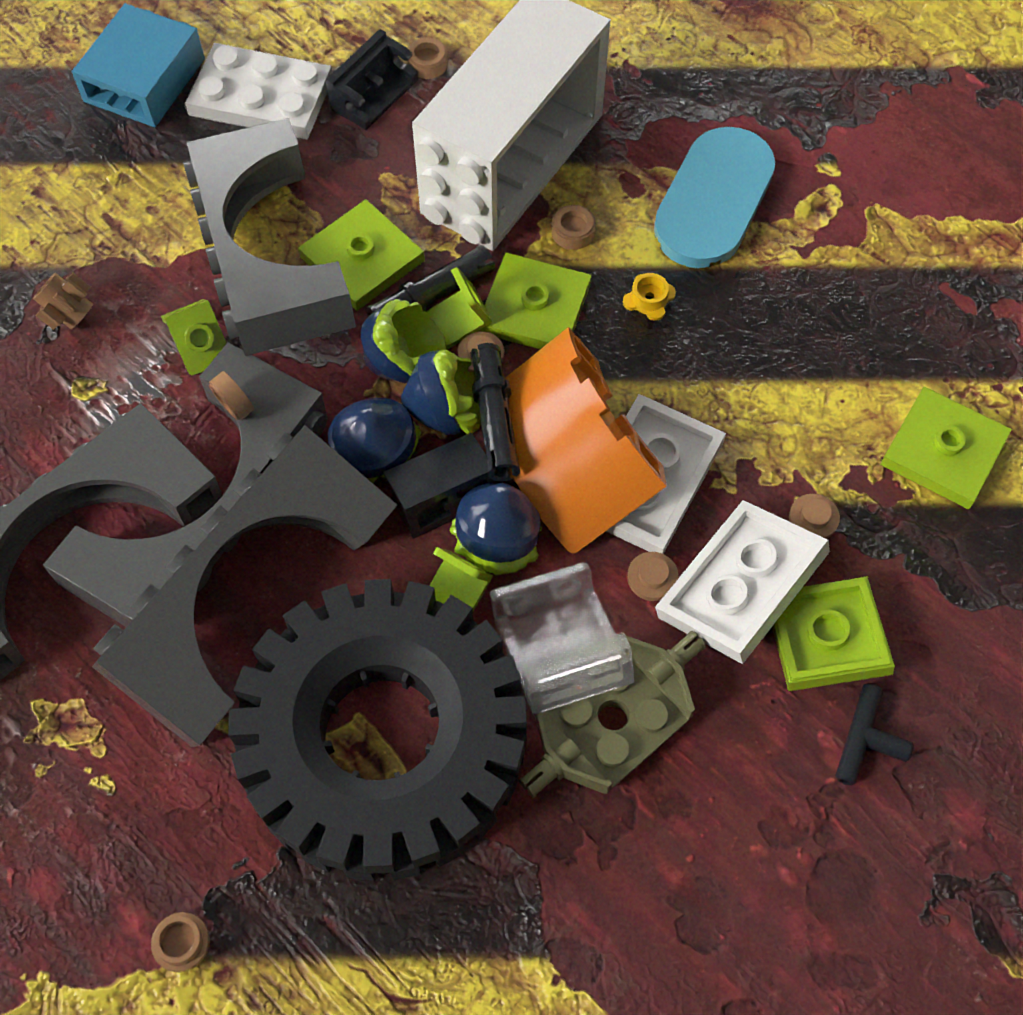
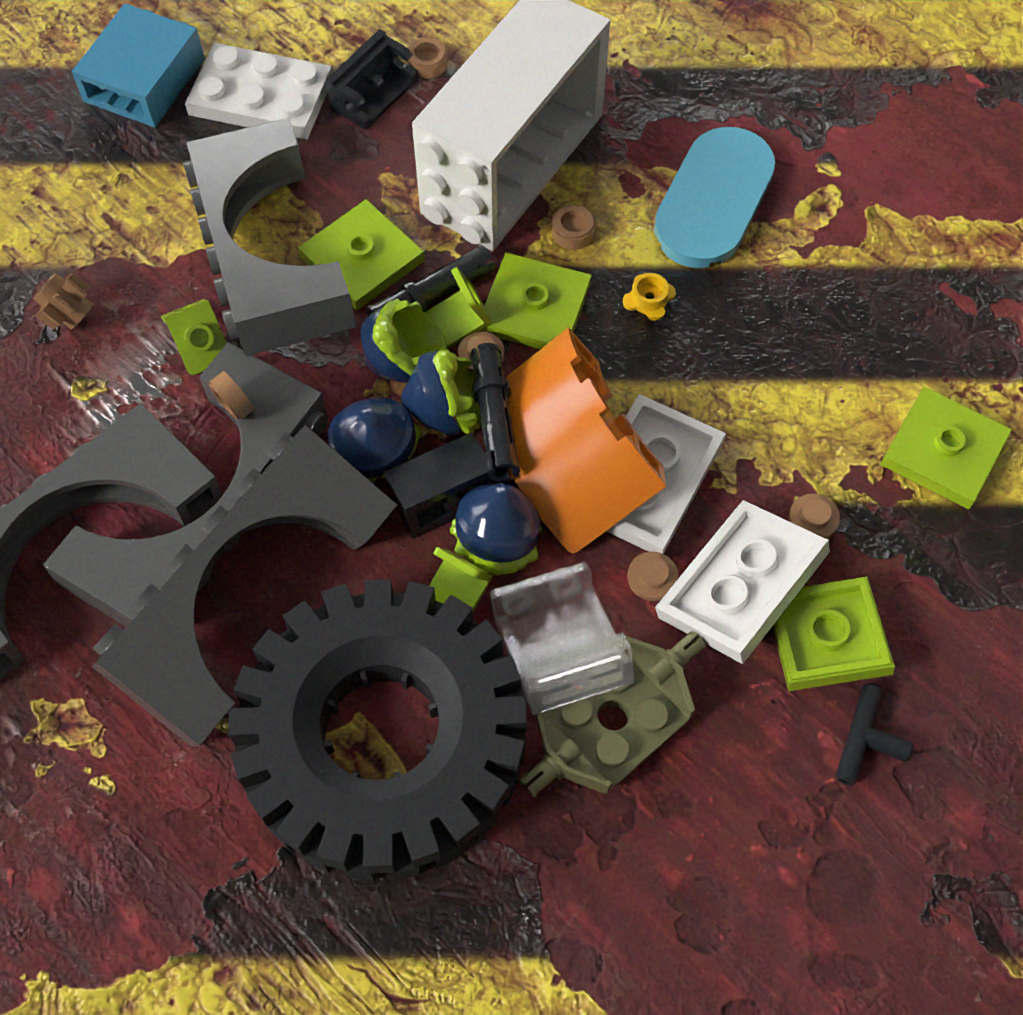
medium nougat plate [151,912,210,973] -> none

